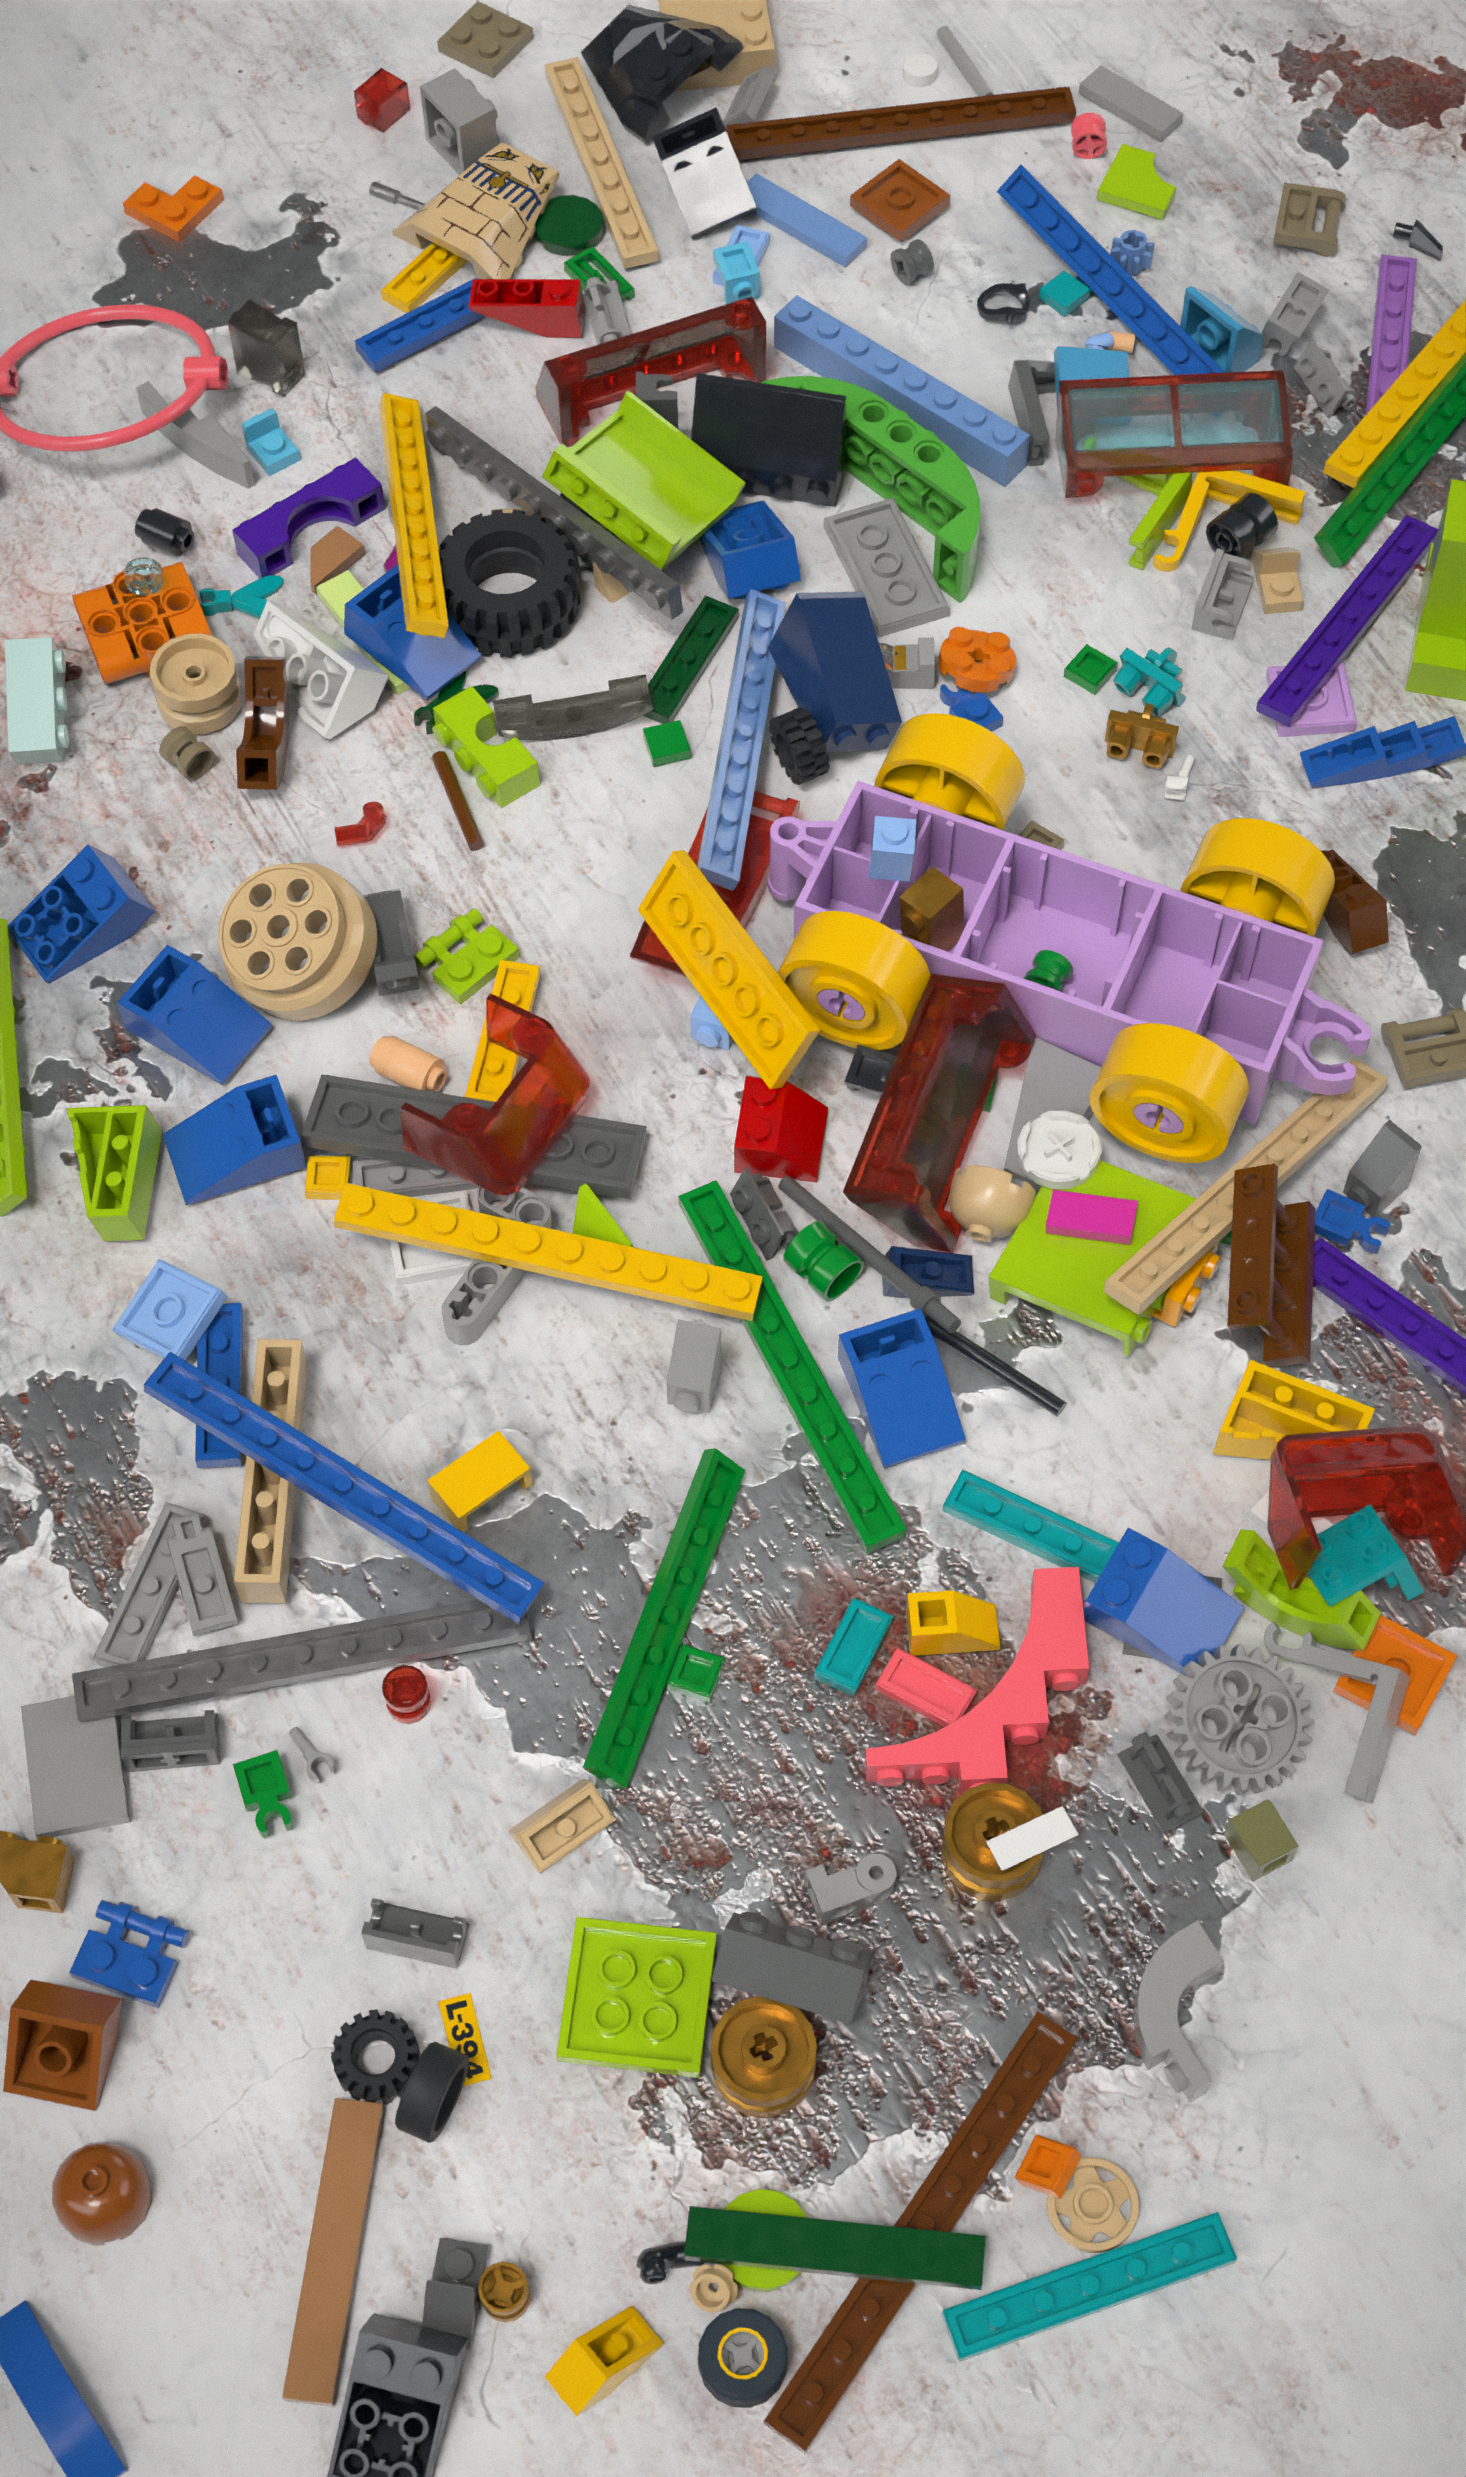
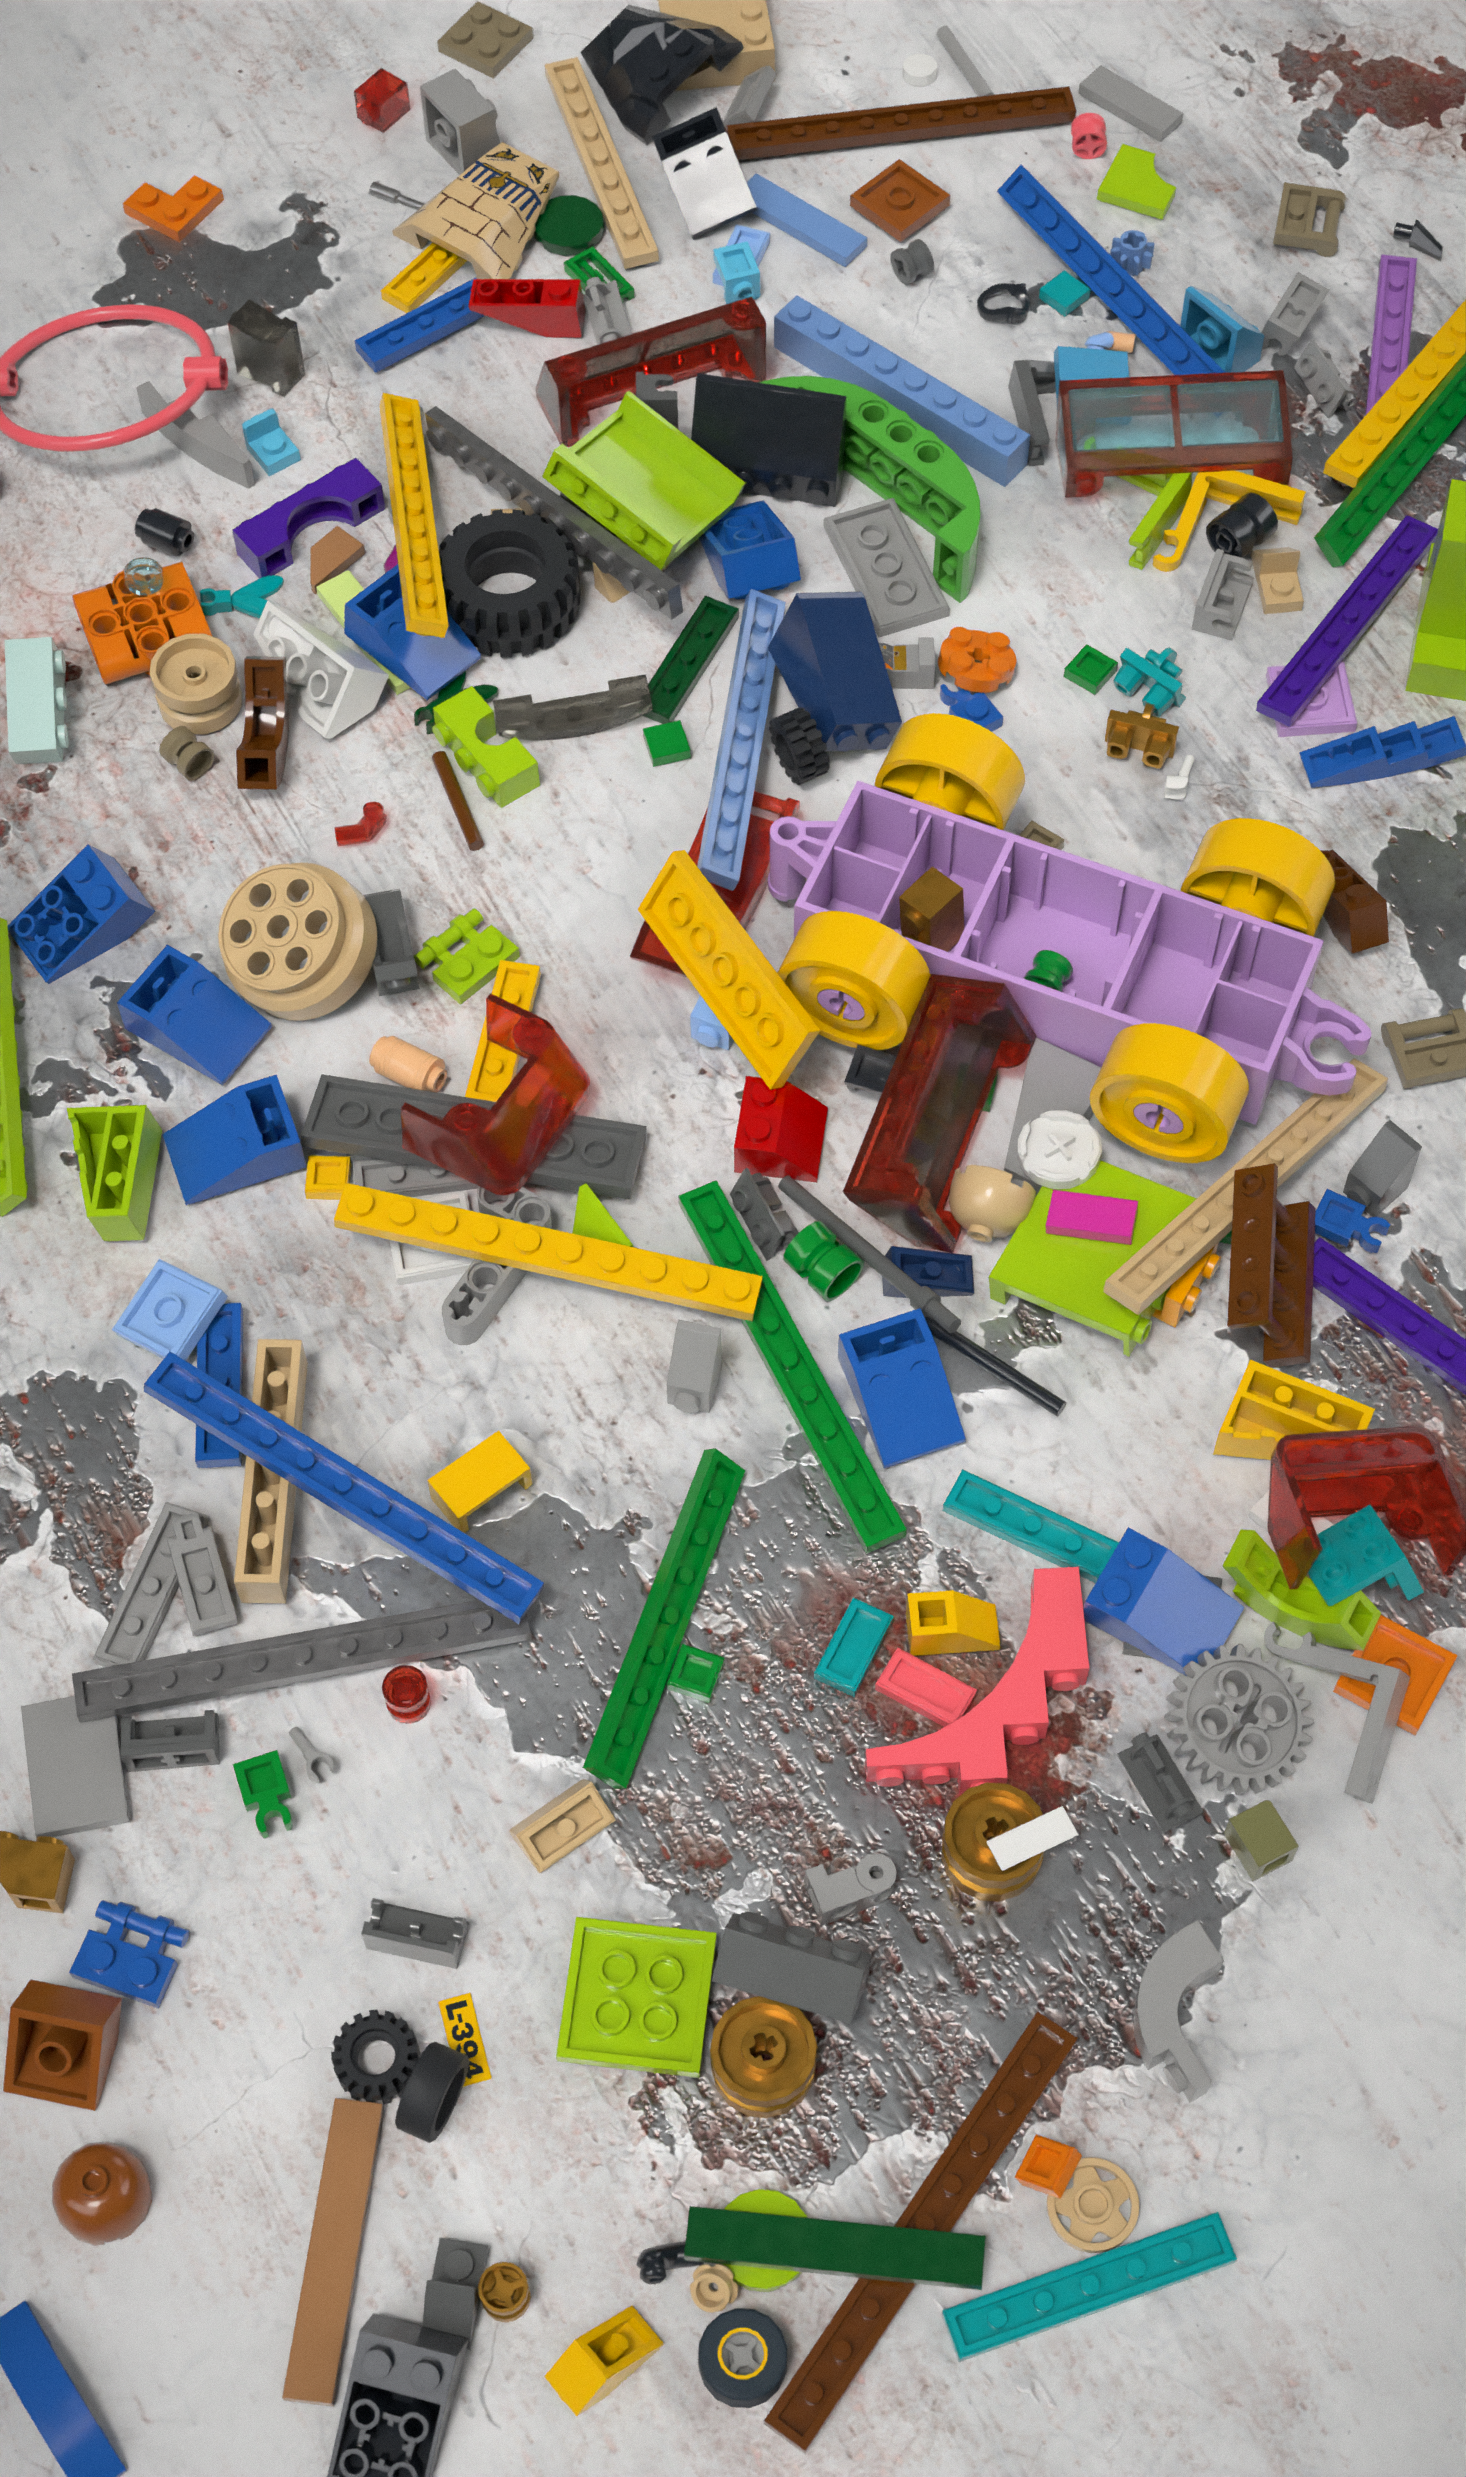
light blue brick [868,816,917,882] -> none

